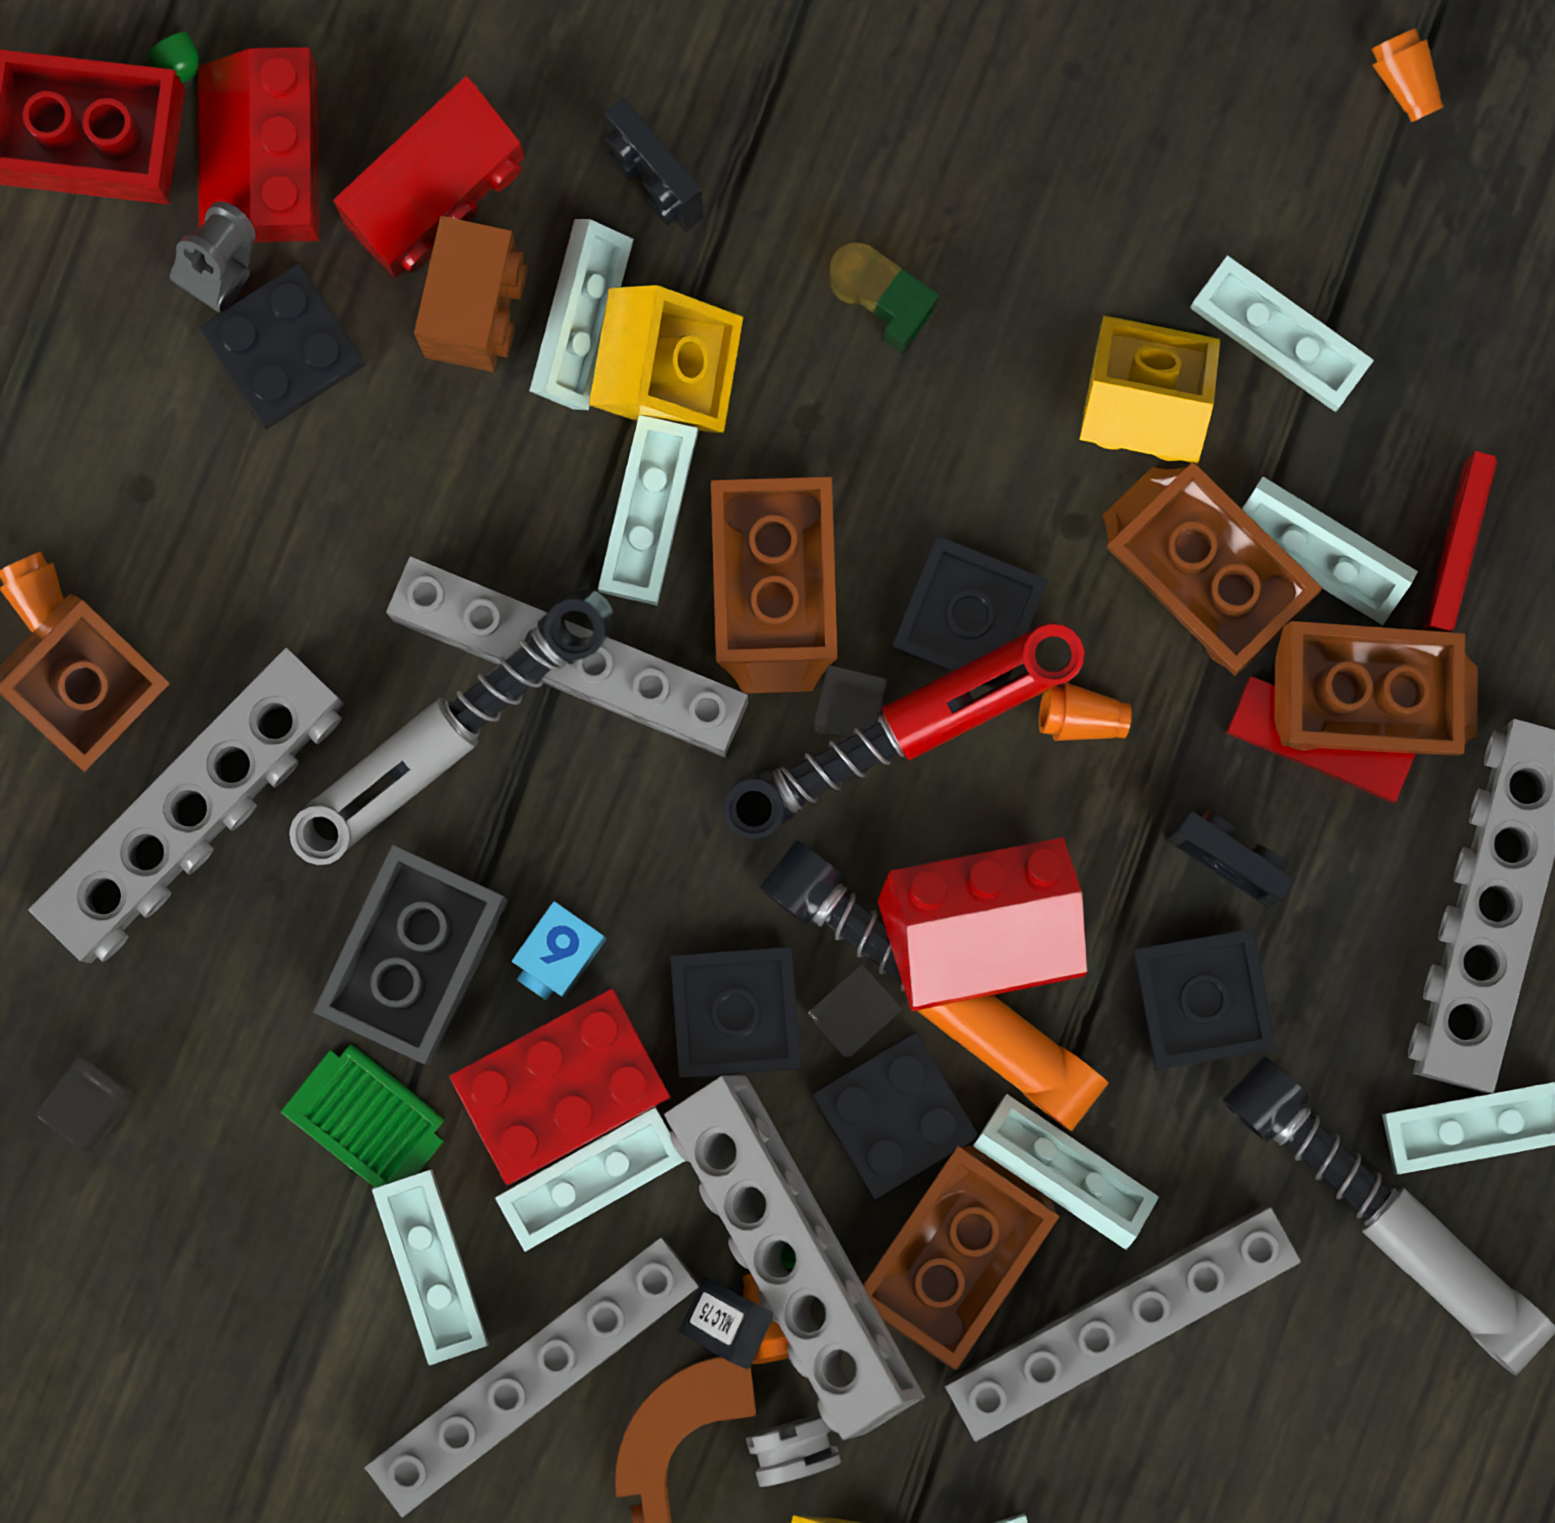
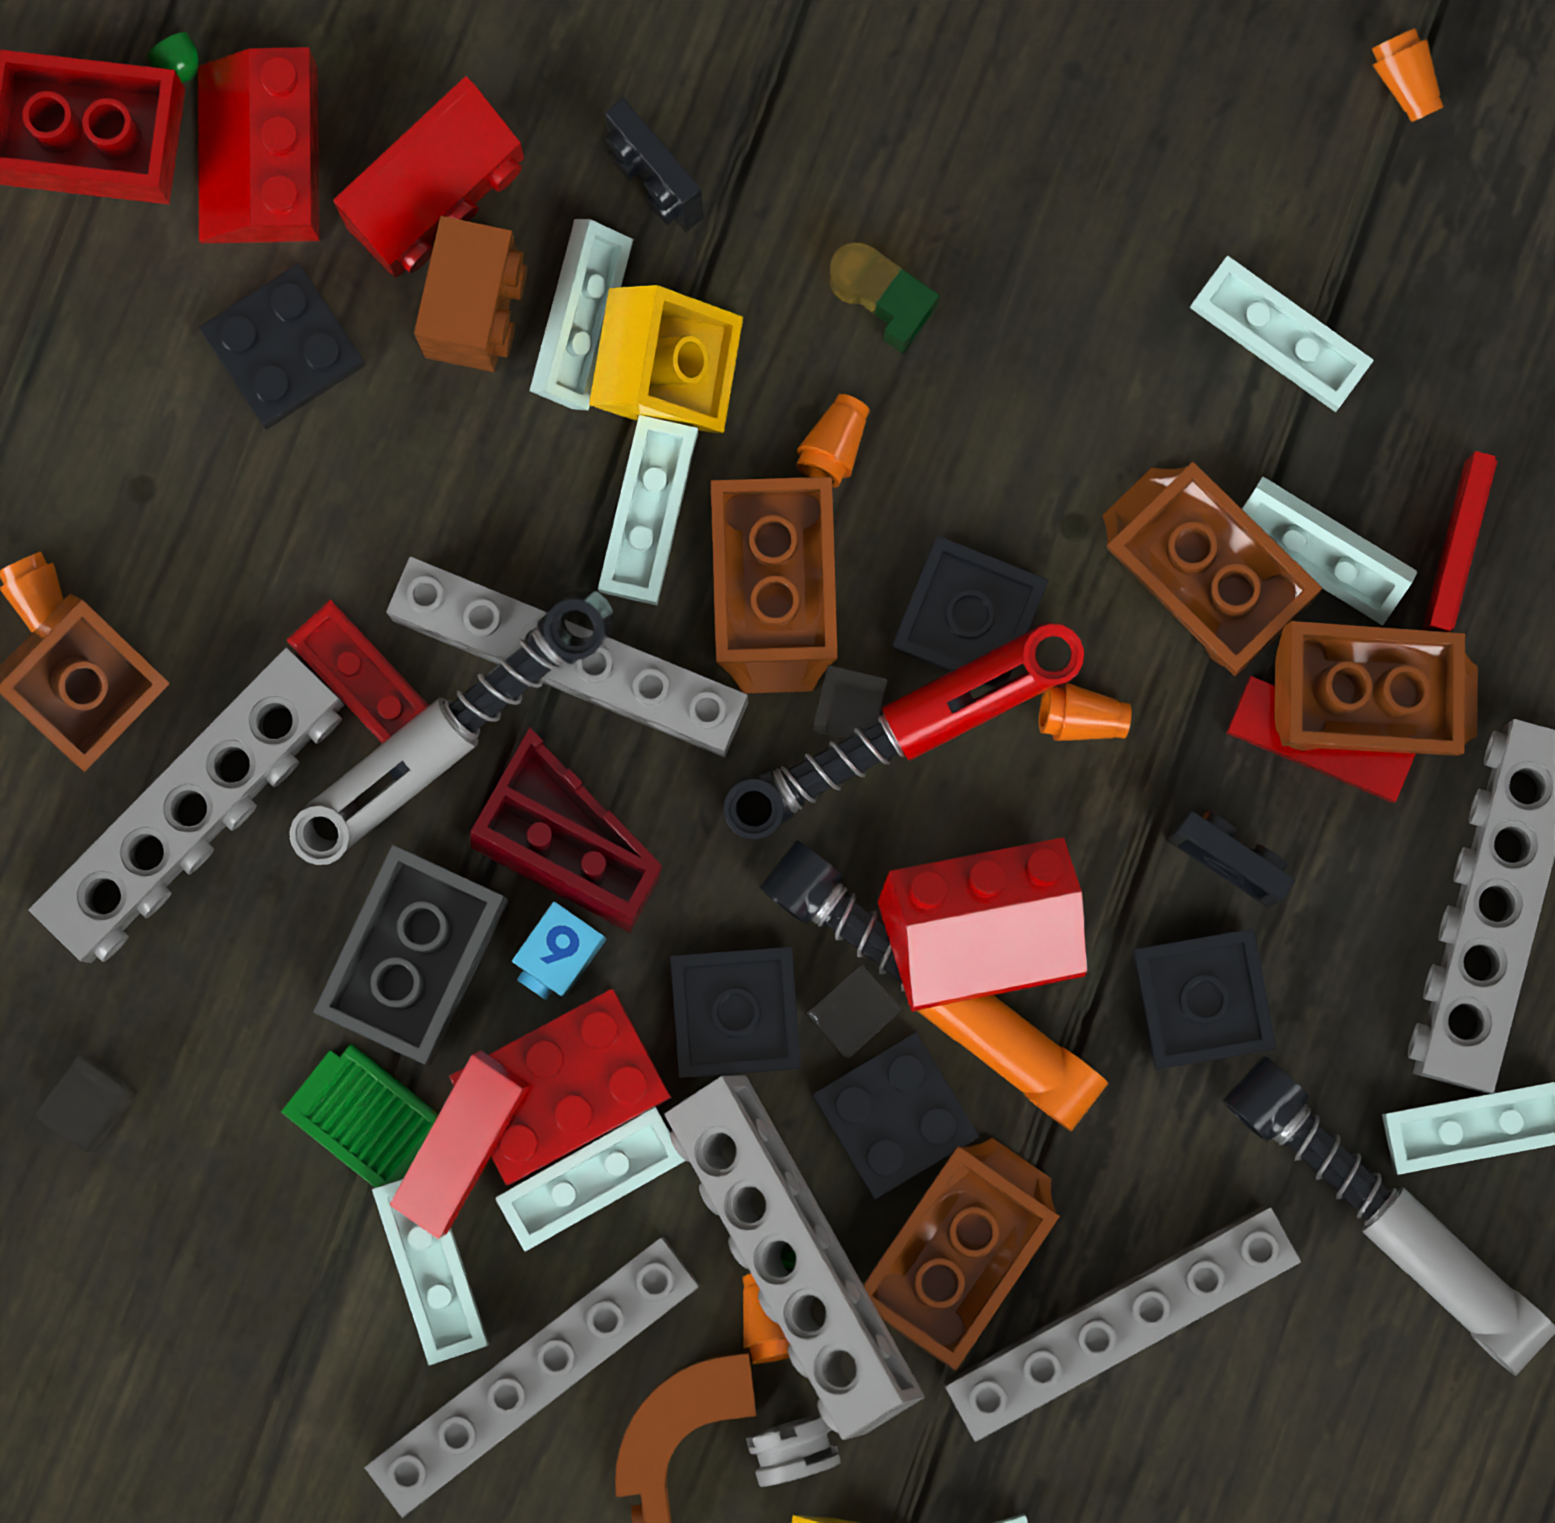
dark grey piece [170,201,256,313] -> none
tile [679,1276,774,1370] -> none
light aqua plate [973,1094,1159,1250] -> none
yellow slope [1080,315,1220,464] -> none
none -> red tile [286,599,429,743]
none -> tile [389,1050,531,1239]
none -> dark red wedge [470,727,662,933]
none -> orange cone [796,394,870,488]

